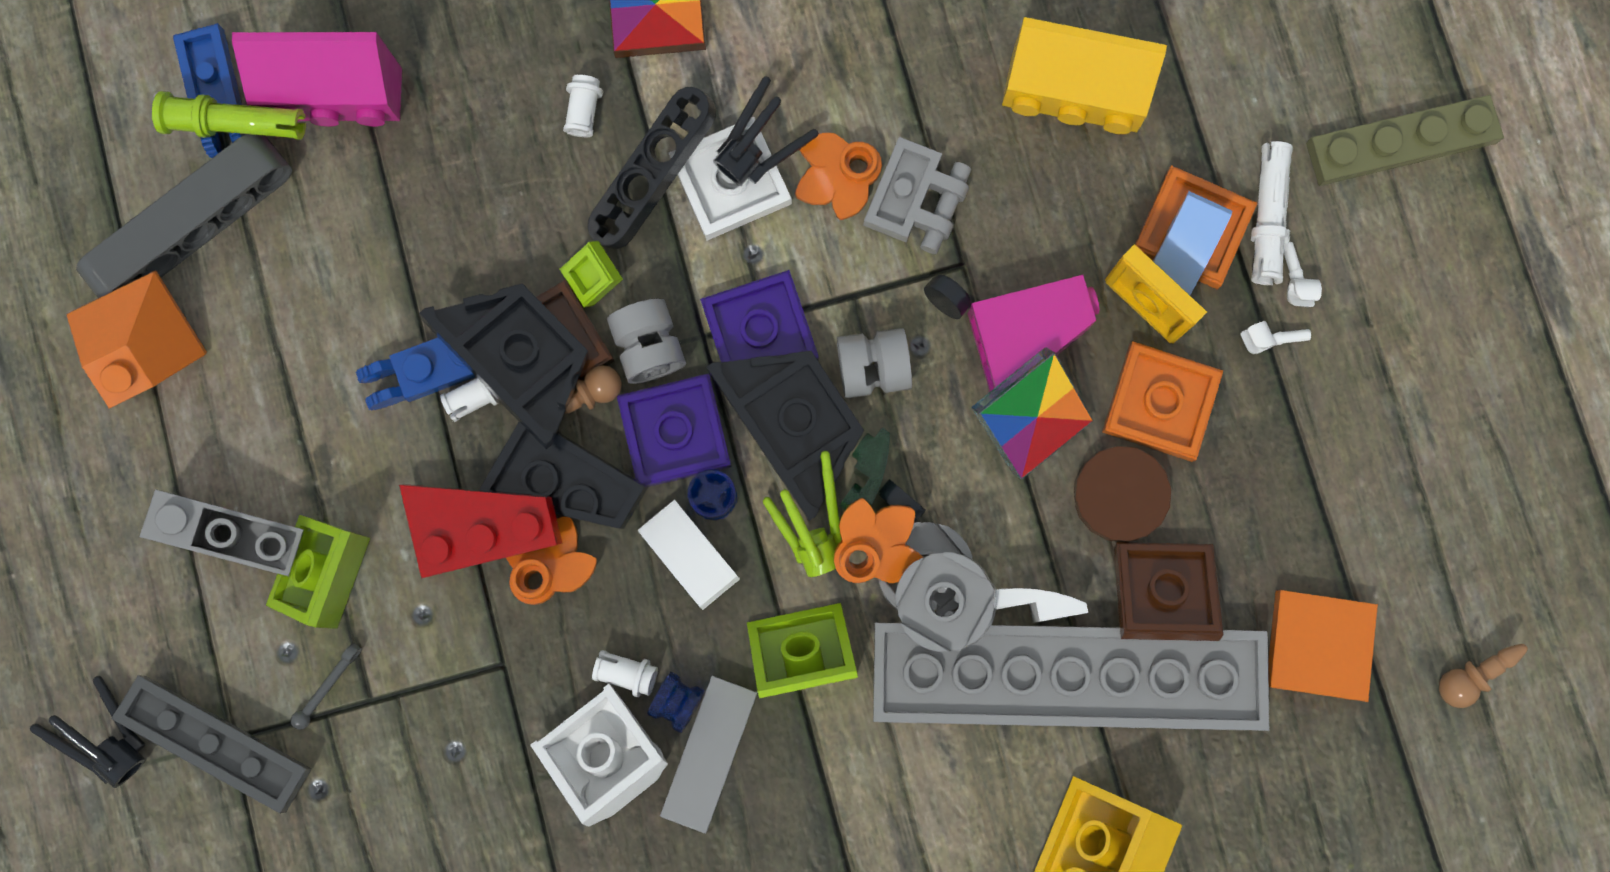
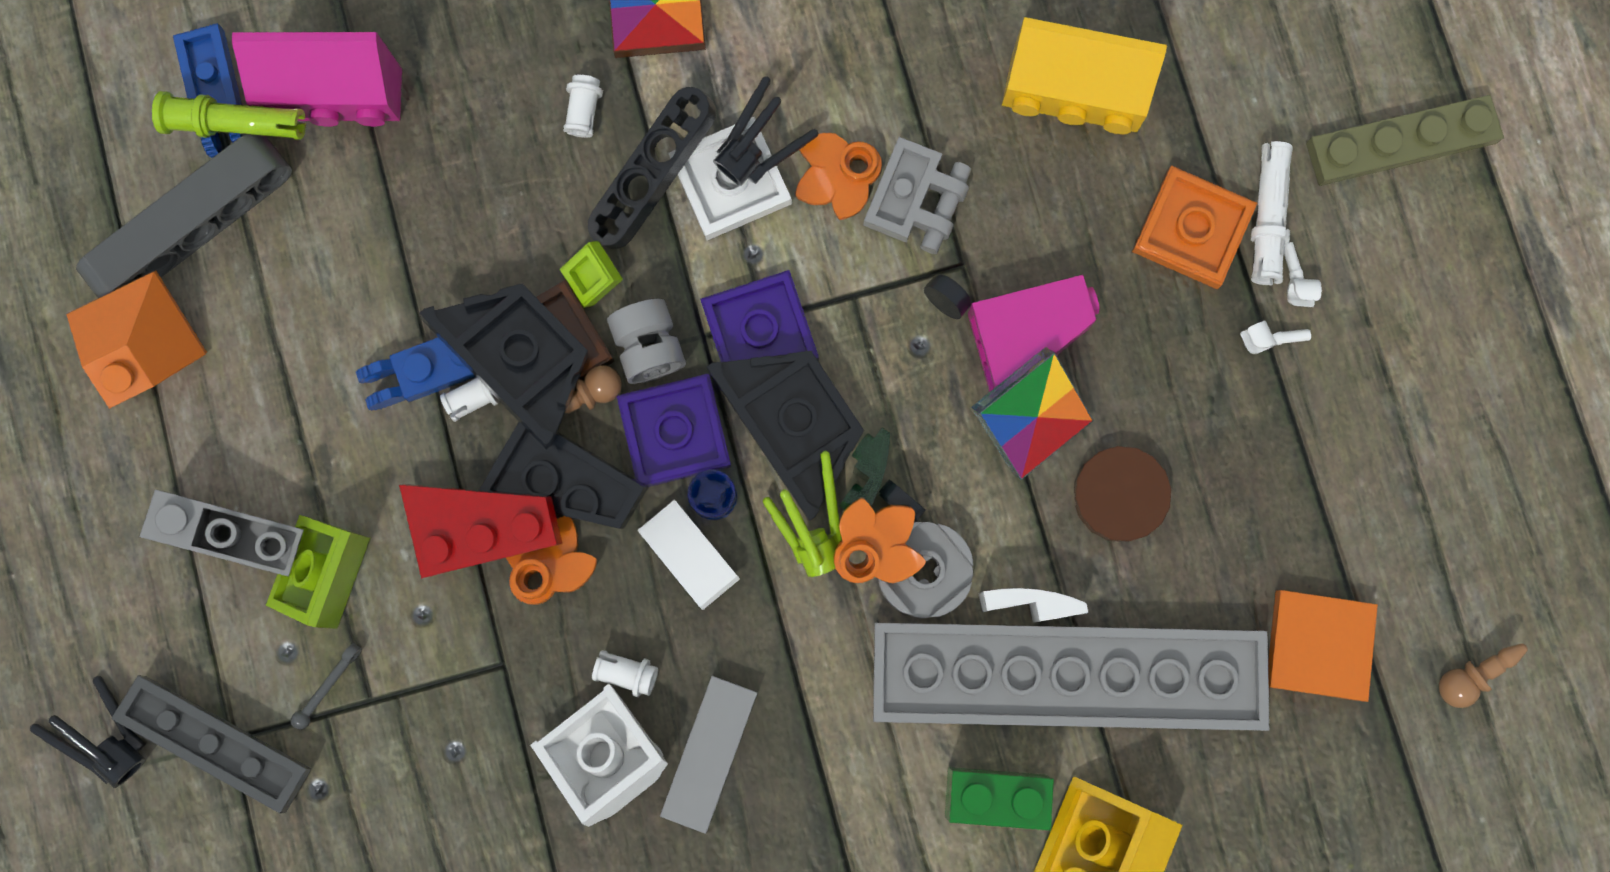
clear blue wheel [647,671,706,733] -> none
lime slope [747,603,858,698] -> none
light grey wheel [837,328,912,398] -> none
light grey plate [895,552,996,652] -> none
orange tile [1102,341,1223,462] -> none
yellow tile [1105,244,1207,344] -> none
reddish brown tile [1114,542,1224,641] -> none
light blue slope [1153,191,1233,295] -> none
none -> green brick [945,767,1054,831]

